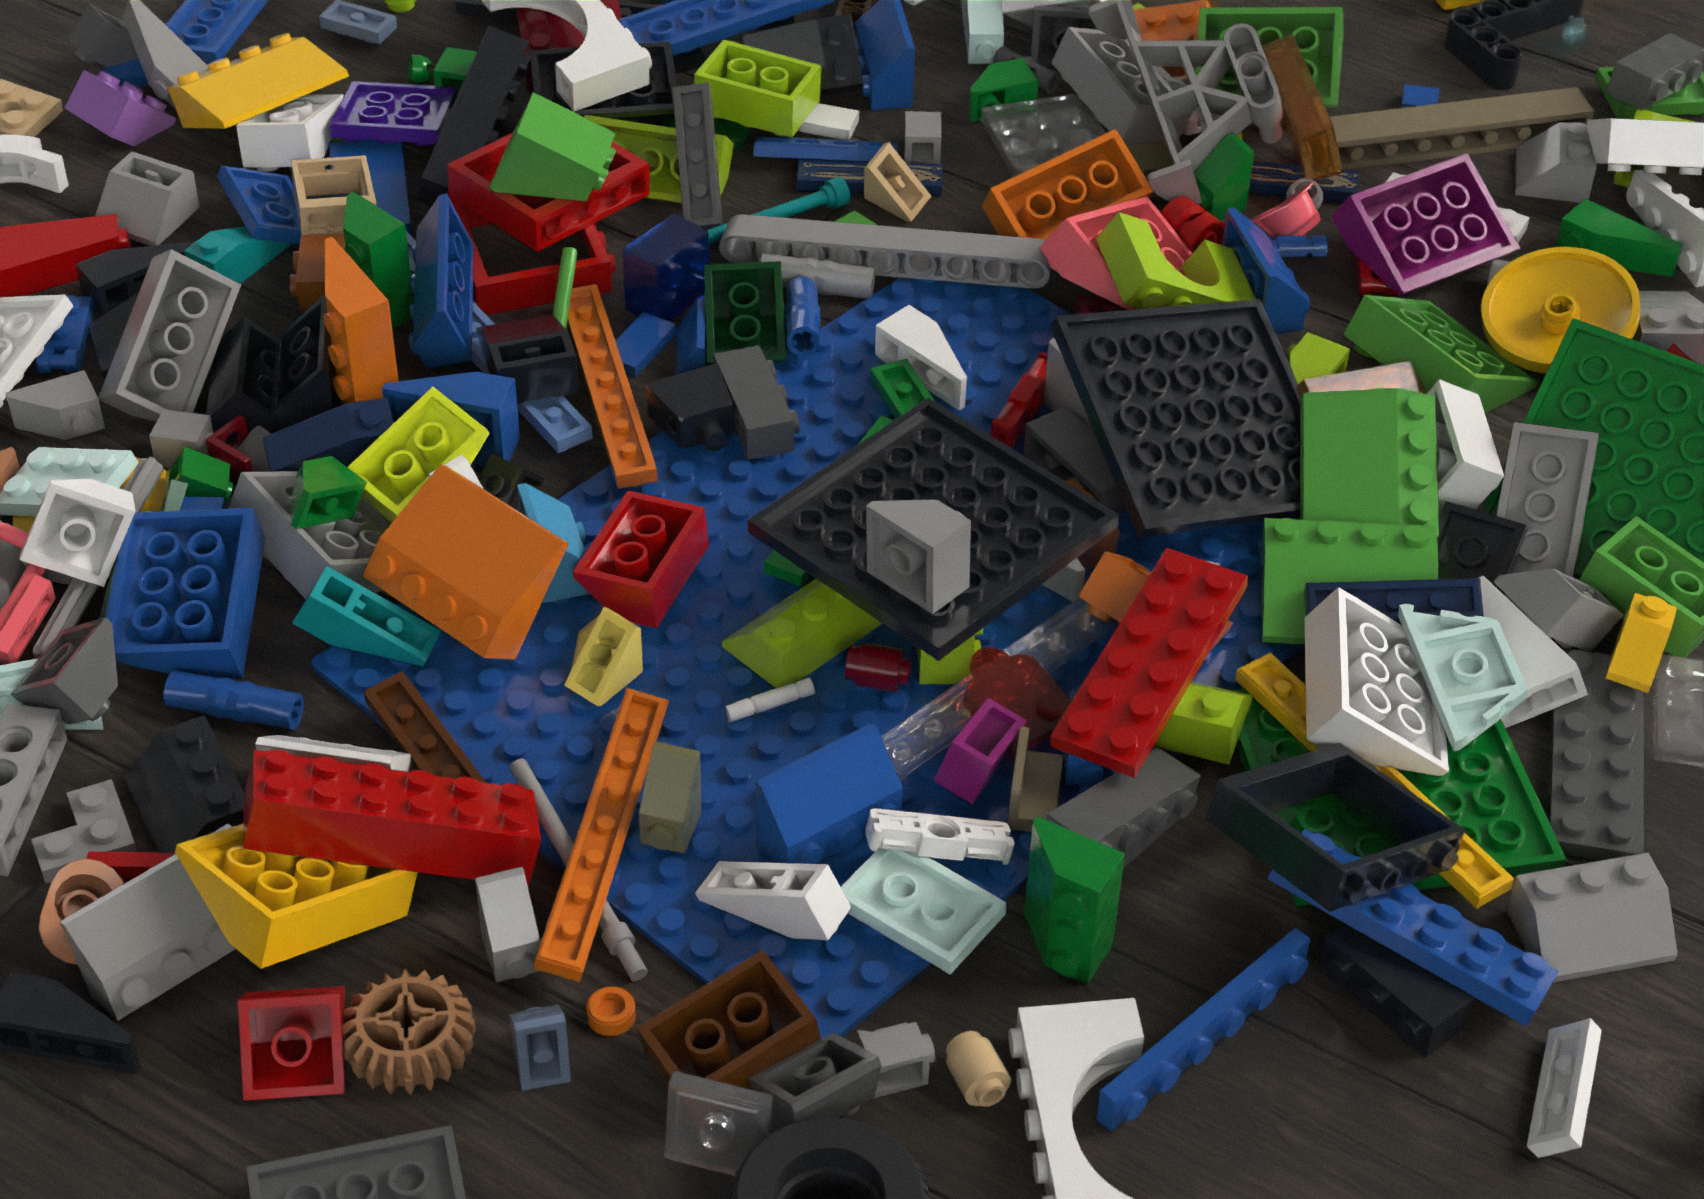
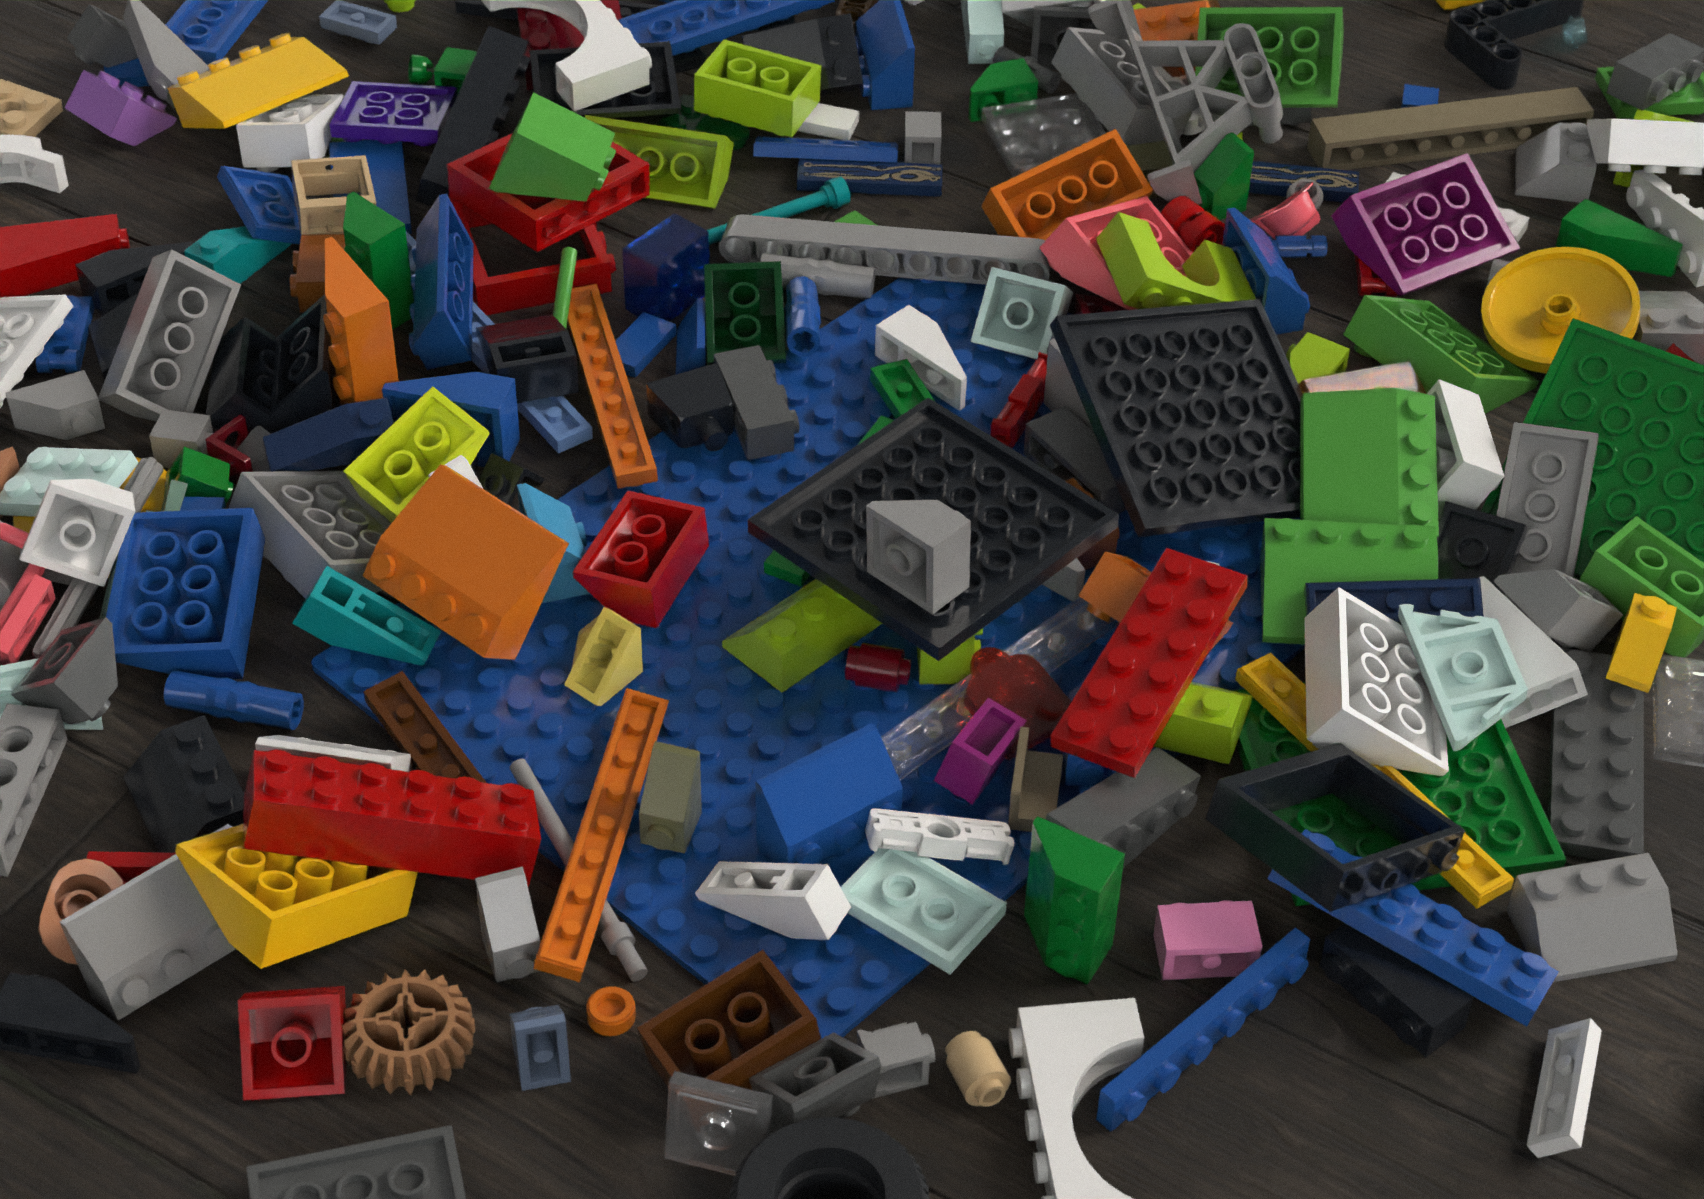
light grey plate [31,779,137,884] -> none
light grey slope [95,152,200,246] -> none
green slope [290,456,367,529] -> none
dark grey plate [672,83,723,232] -> none
white wheel [726,678,815,723] -> none
tan slope [864,142,931,222] -> none
clear orange slope [1262,35,1343,182] -> none
none -> light aqua slope [970,267,1073,360]
none -> bright pink brick [1153,900,1262,980]

